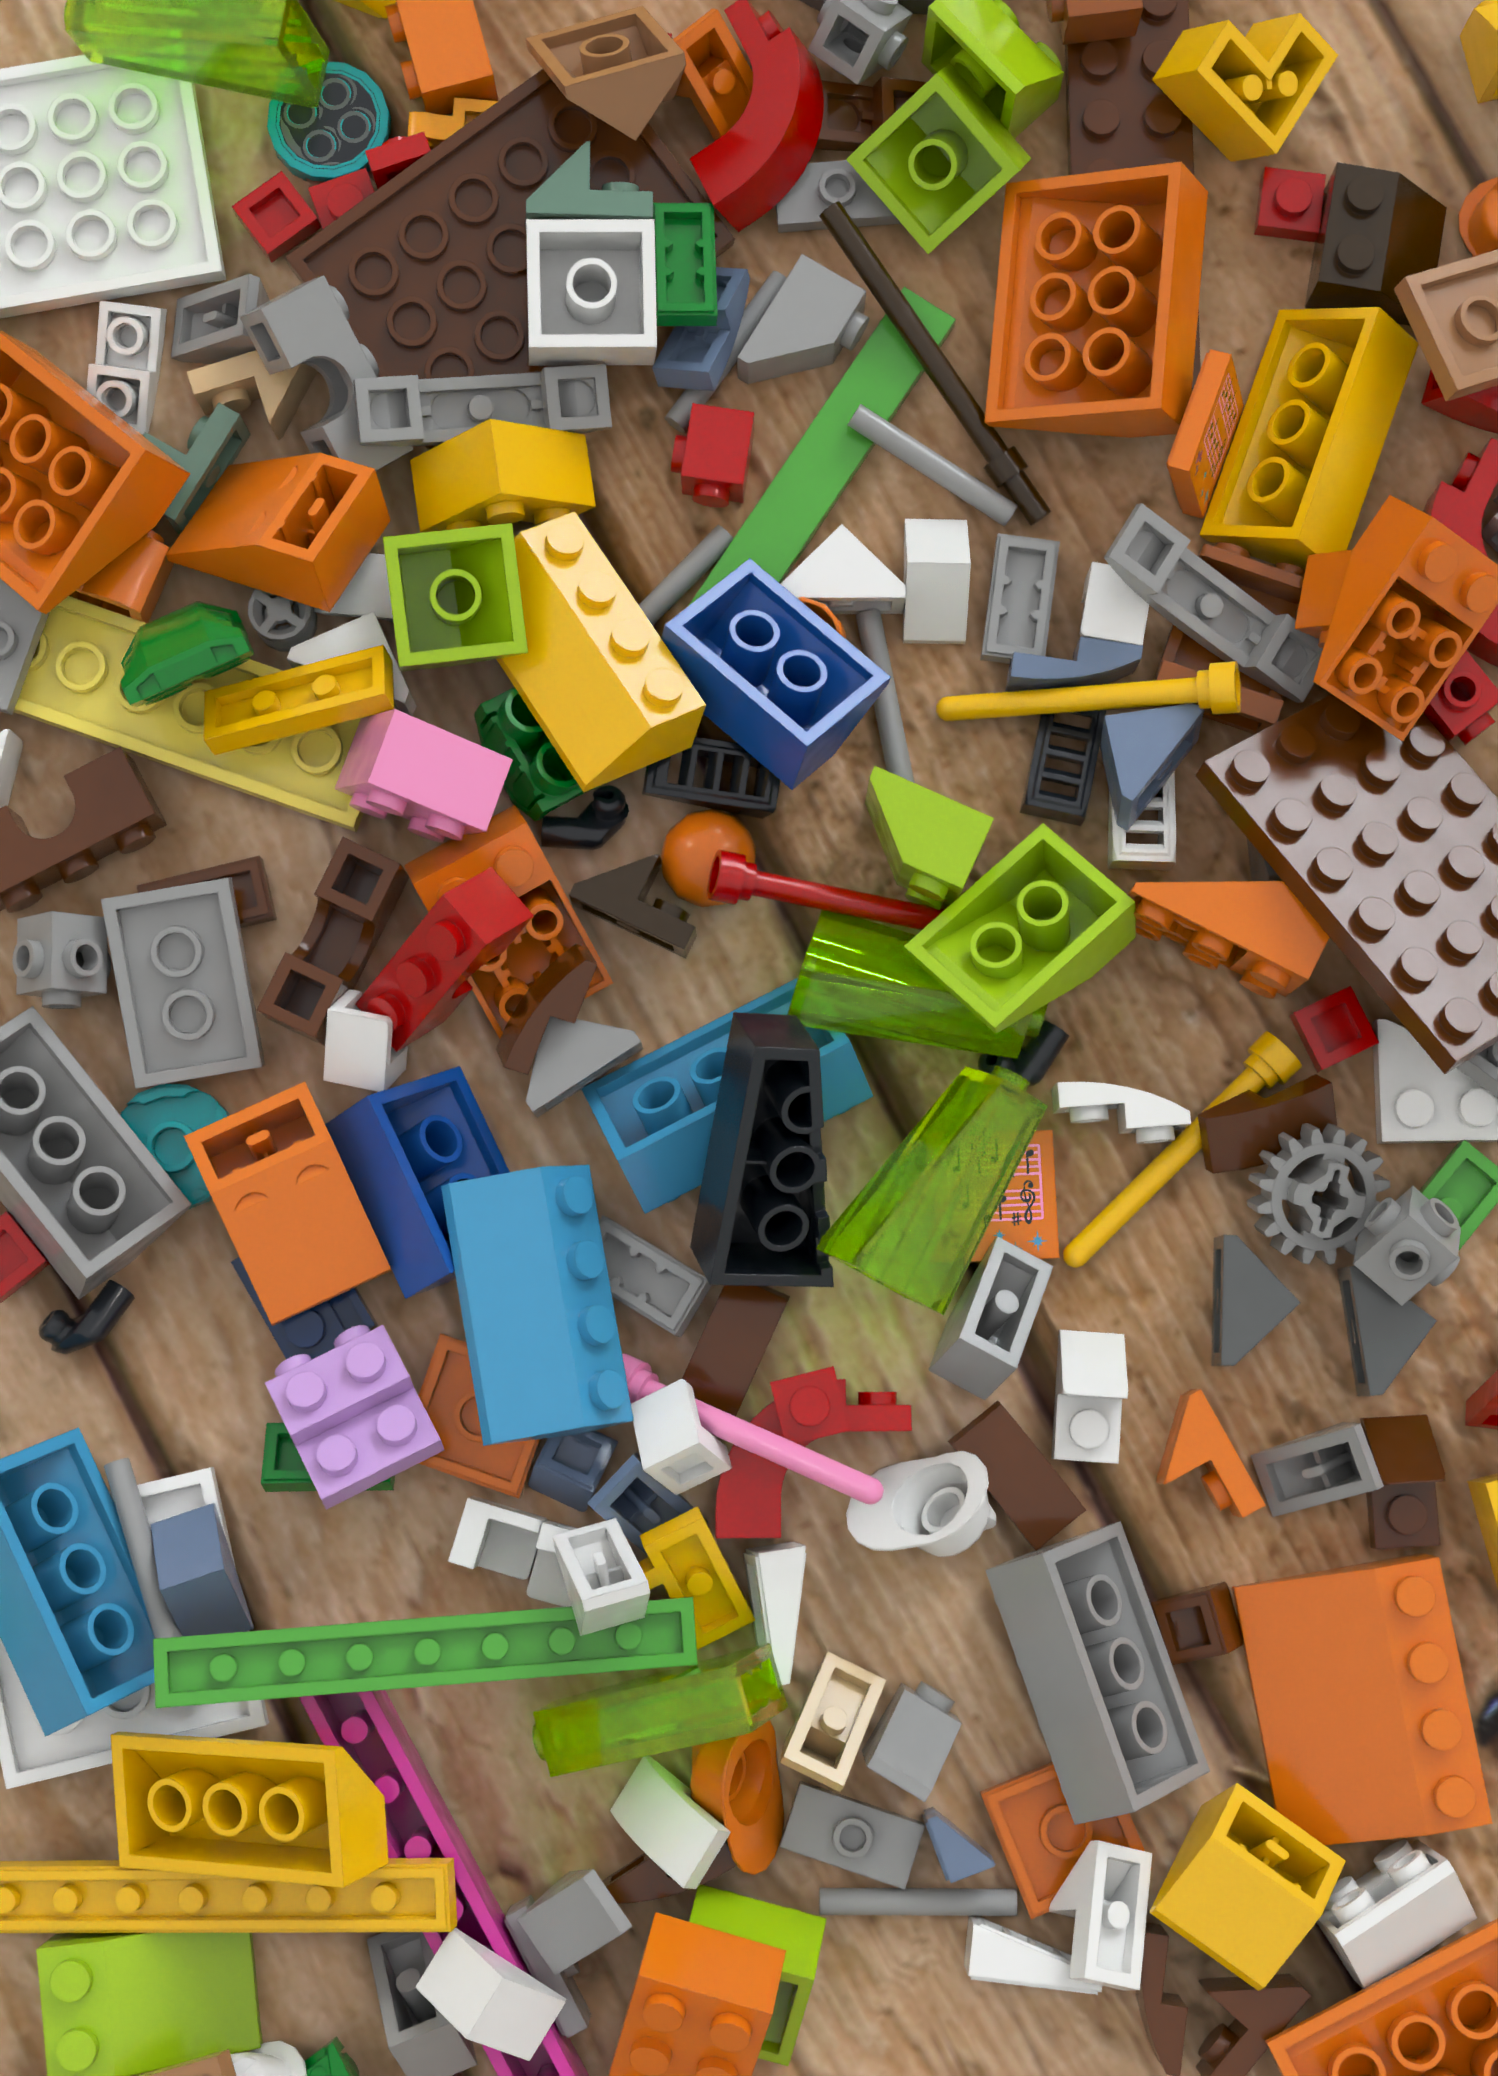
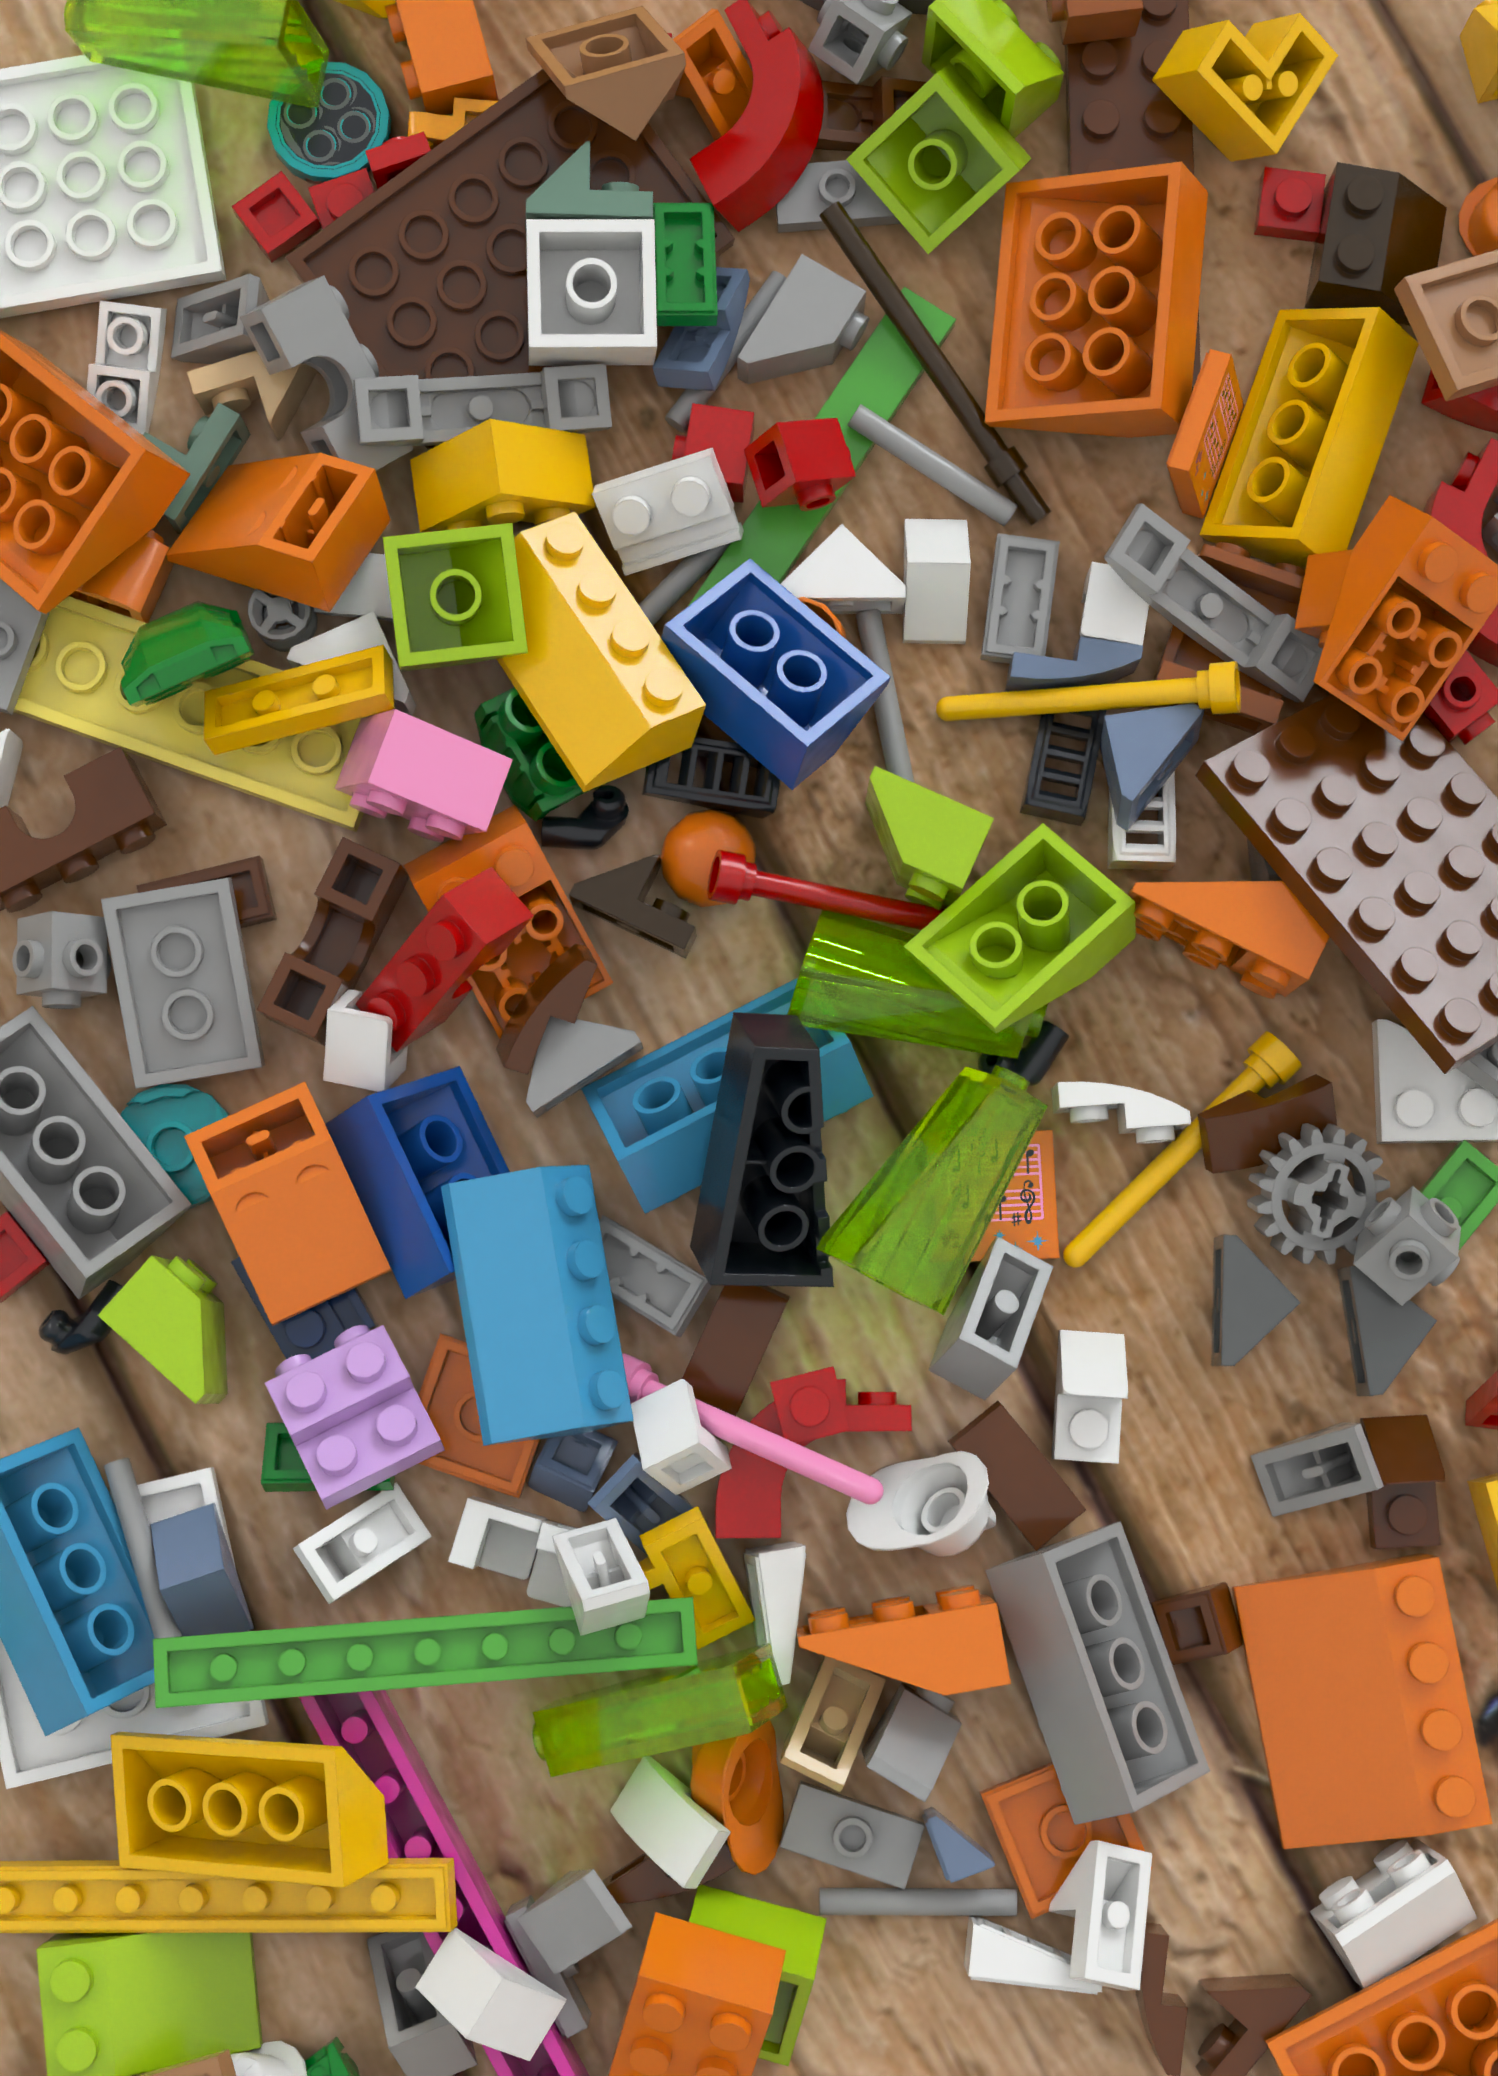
yellow slope [1149,1783,1346,1991] -> none
orange slope [1156,1389,1266,1518] -> none
red plate [1289,986,1379,1073] -> none
none -> lime slope [97,1255,228,1404]
none -> white slope [293,1482,432,1604]
none -> white plate [592,448,744,576]
none -> red brick [744,418,856,511]
none -> orange slope [796,1585,1011,1696]

